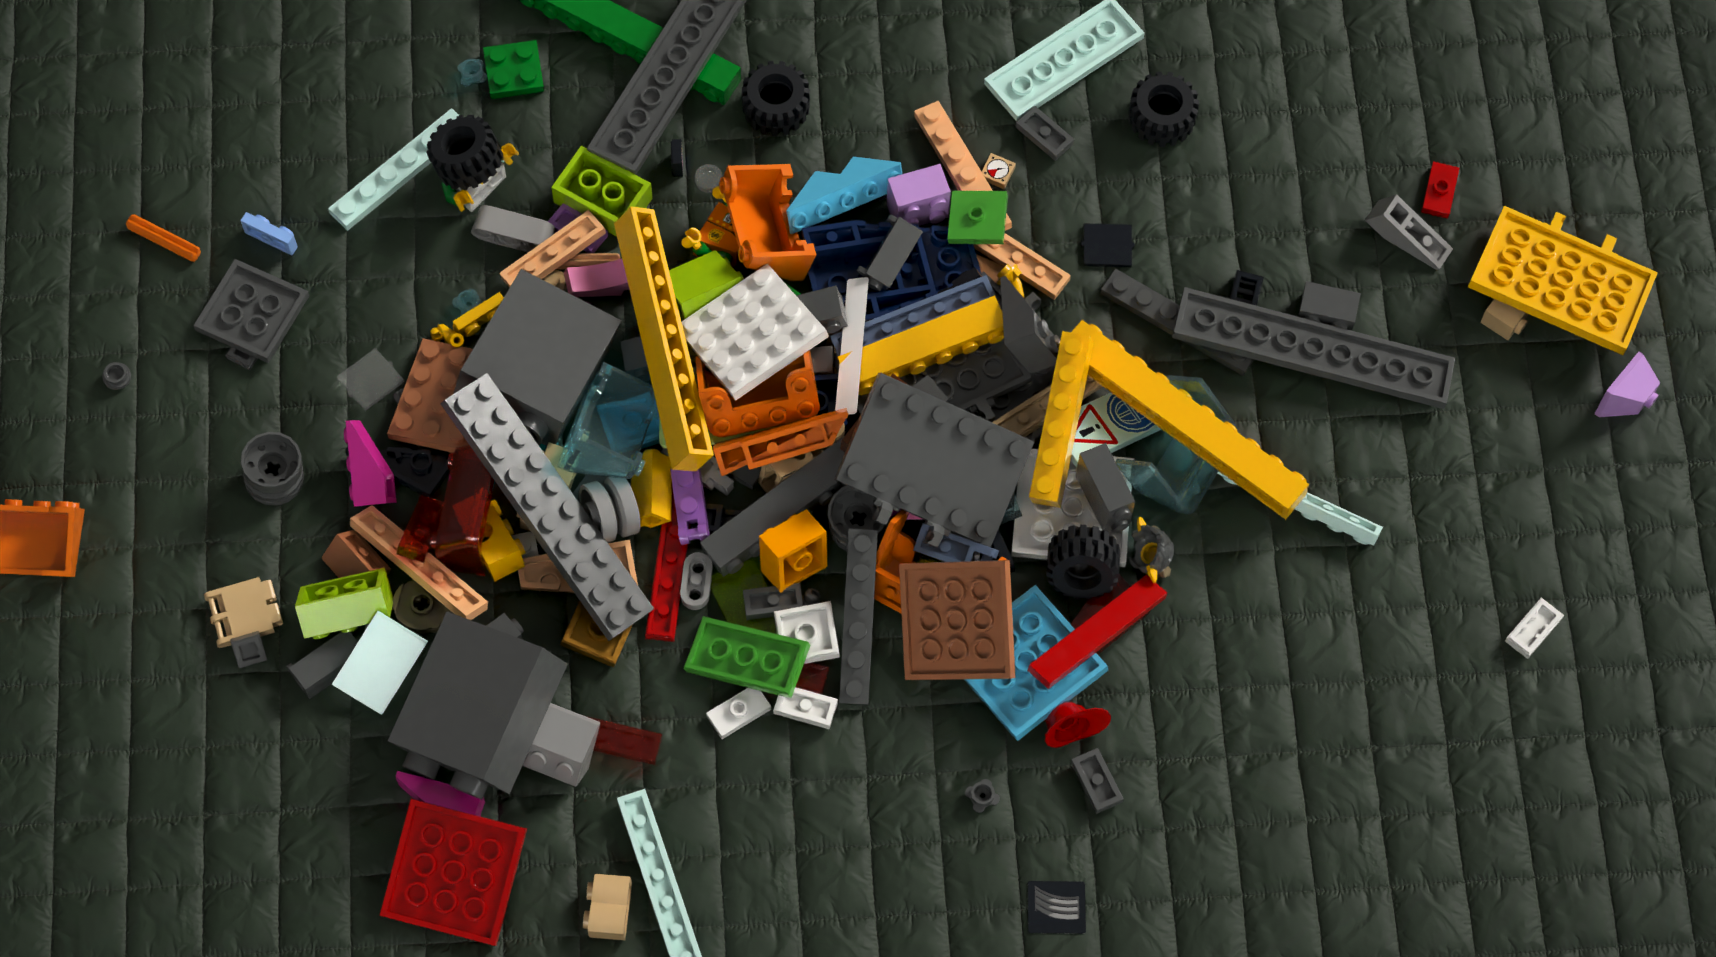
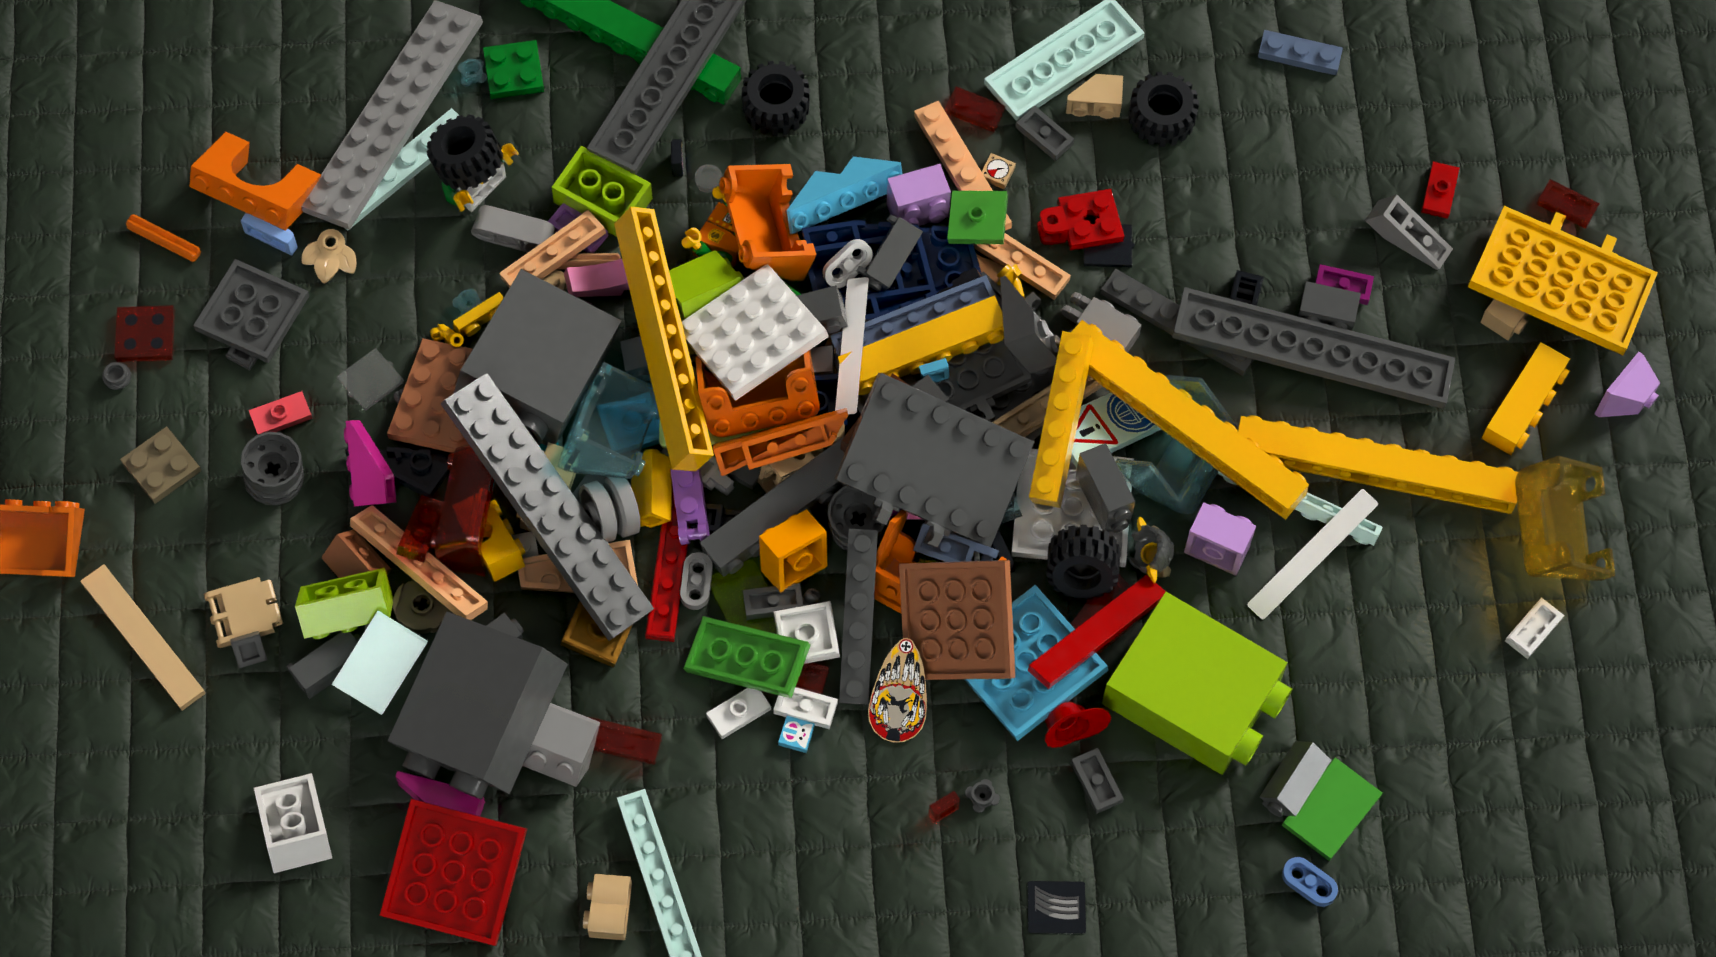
none -> tan tile [80,564,206,711]
none -> clear red tile [115,305,175,362]
none -> dark tan plate [120,426,201,504]
none -> orange arch [189,132,321,231]
none -> coral plate [249,391,313,435]
none -> white slope [254,773,332,873]
none -> light grey plate [302,0,483,230]
none -> tan plate [302,229,357,284]
none -> tile [778,716,815,753]
none -> white plate [823,239,873,288]
none -> shield [868,638,927,743]
none -> medium azure tile [919,358,950,383]
none -> clear red tile [928,791,960,823]
none -> clear red plate [945,86,1006,132]
none -> red plate [1037,189,1125,250]
none -> light grey hinge [1061,292,1142,353]
none -> tan slope [1066,74,1123,119]
none -> lime brick [1102,592,1292,775]
none -> lavender brick [1184,502,1256,576]
none -> yellow brick [1237,415,1521,514]
none -> white sticker [1247,489,1378,619]
none -> sand blue plate [1258,30,1343,75]
none -> brick [1260,741,1331,817]
none -> bright green tile [1282,757,1383,862]
none -> medium blue plate [1282,857,1338,907]
none -> magenta plate [1315,264,1374,305]
none -> yellow brick [1482,342,1570,455]
none -> clear yellow windscreen [1515,456,1615,581]
none -> clear red plate [1537,179,1600,229]

